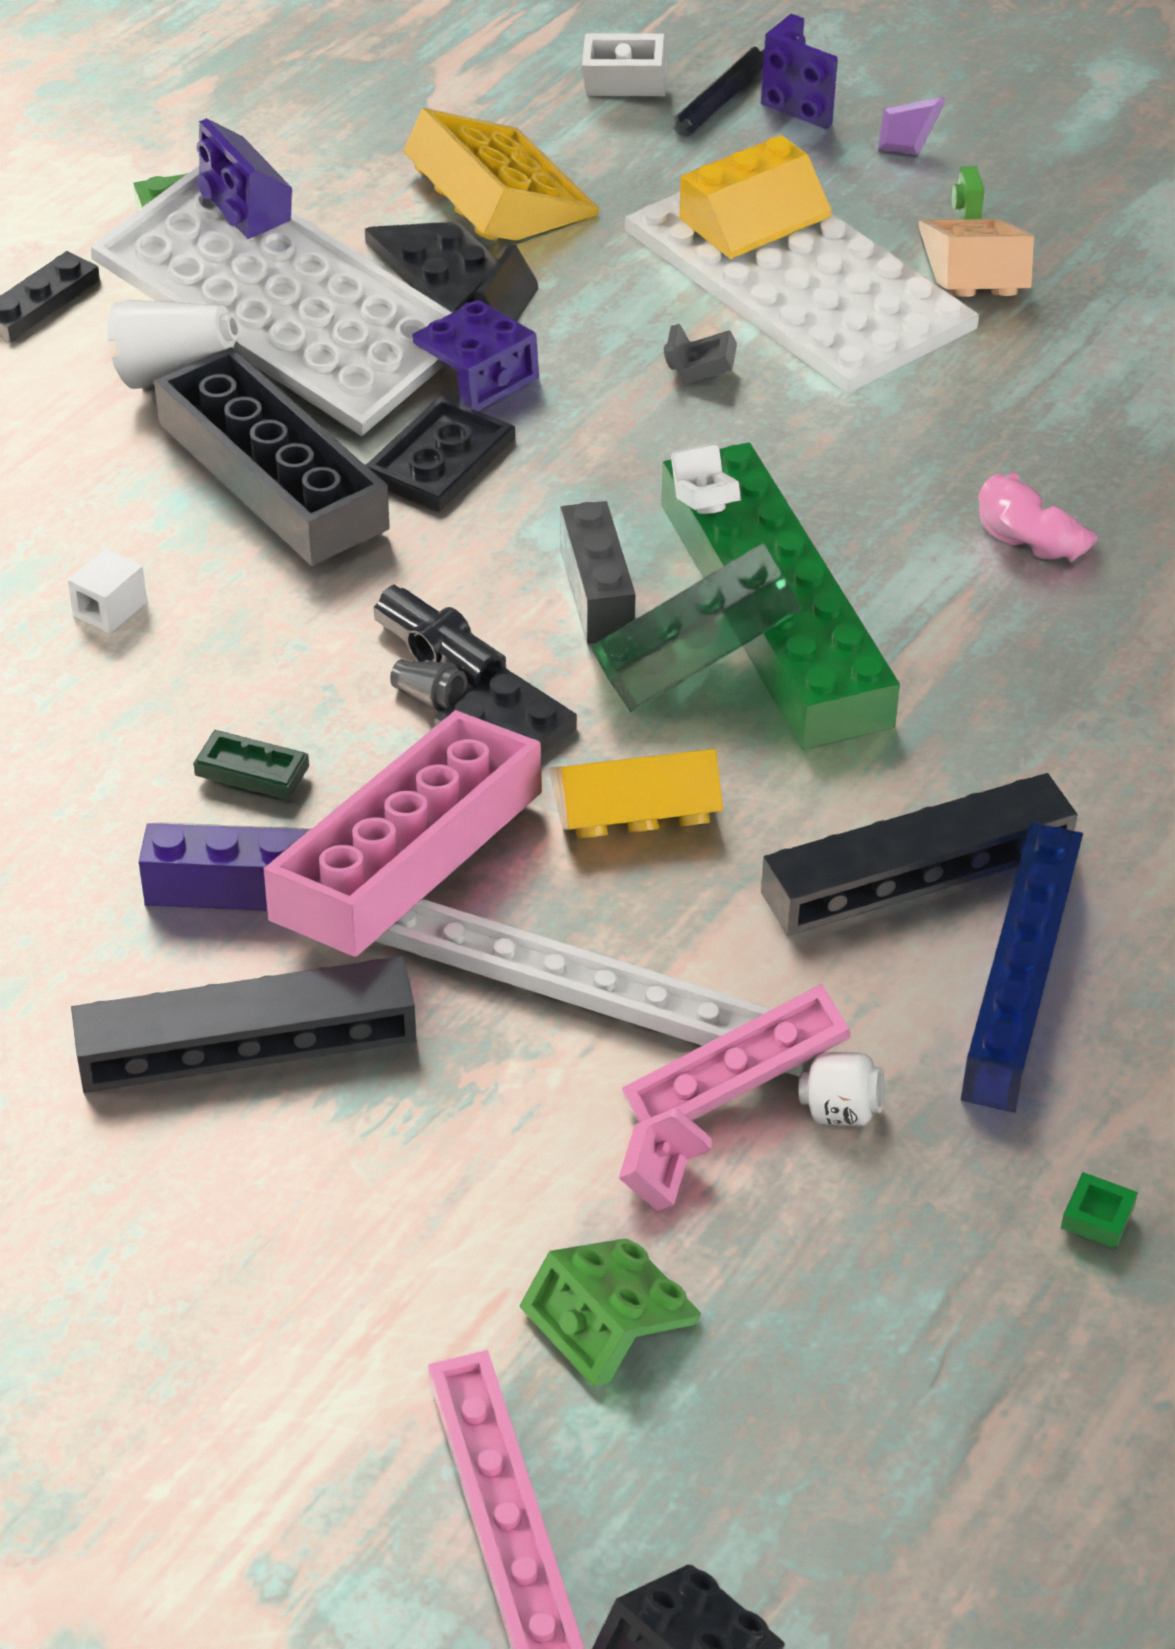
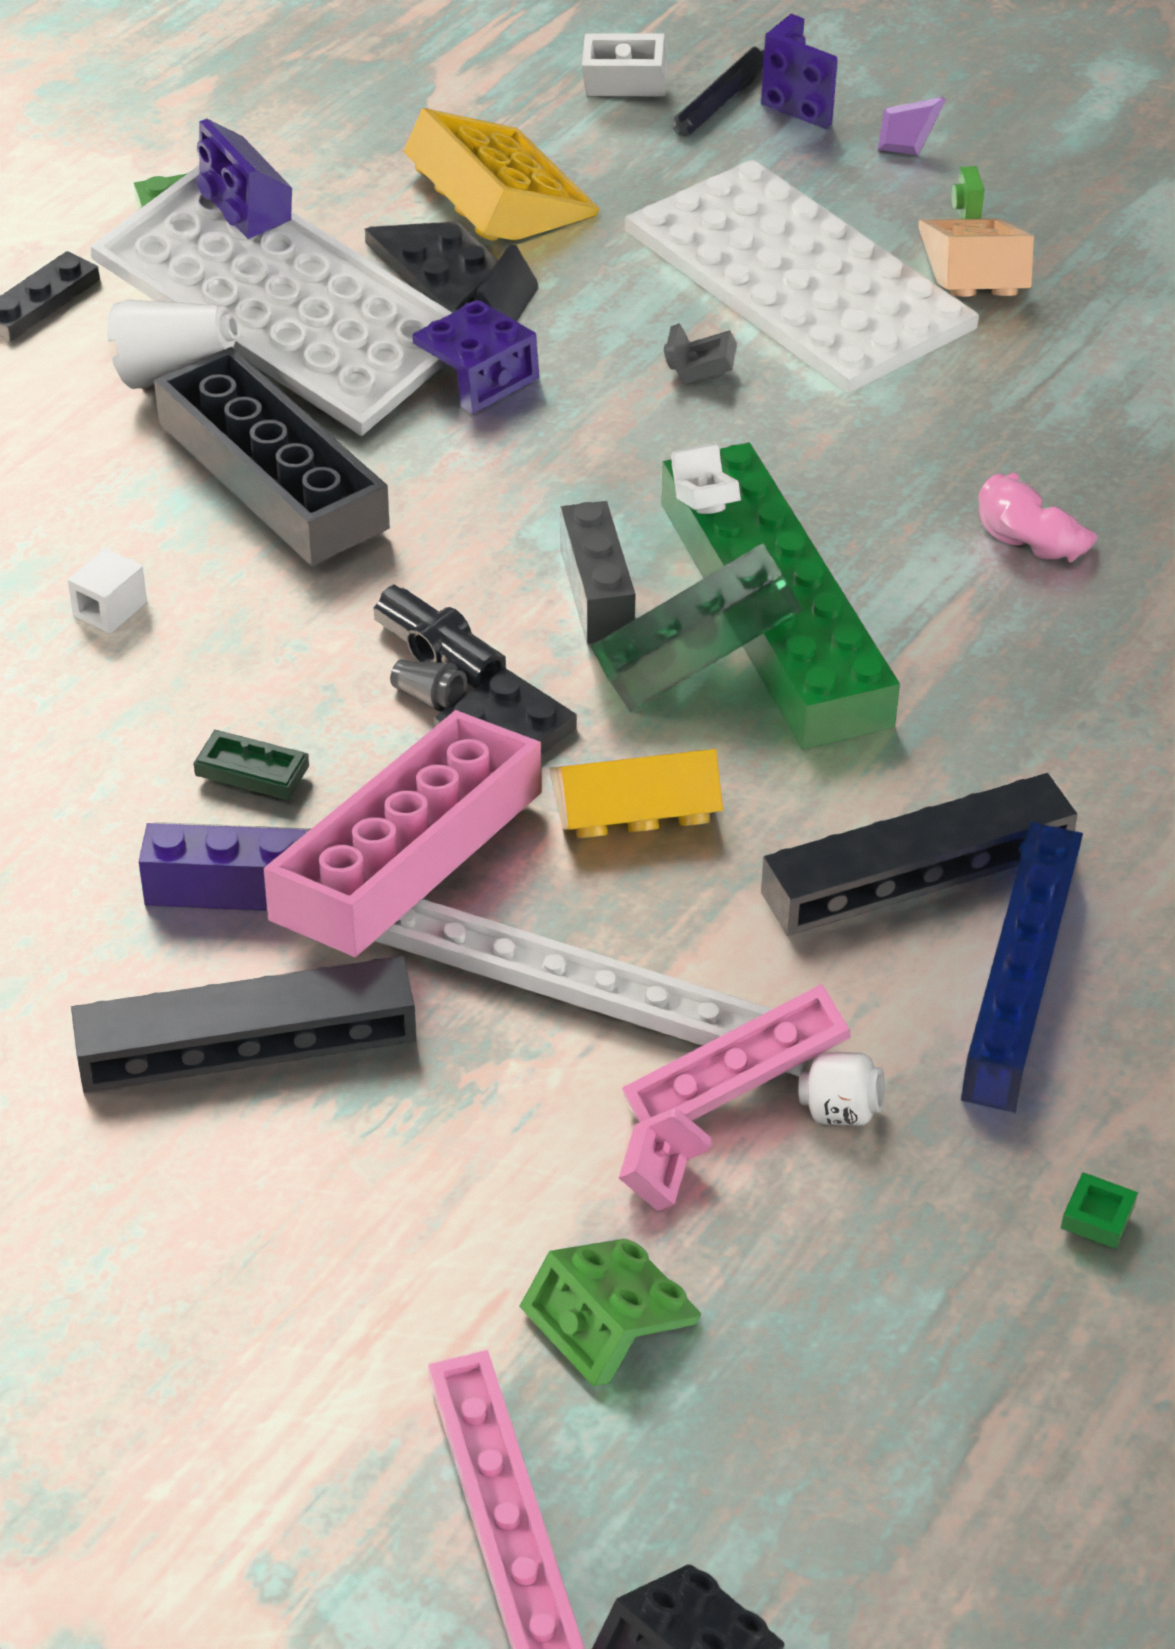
black tile [366,396,515,512] -> none
yellow slope [679,135,831,259] -> none

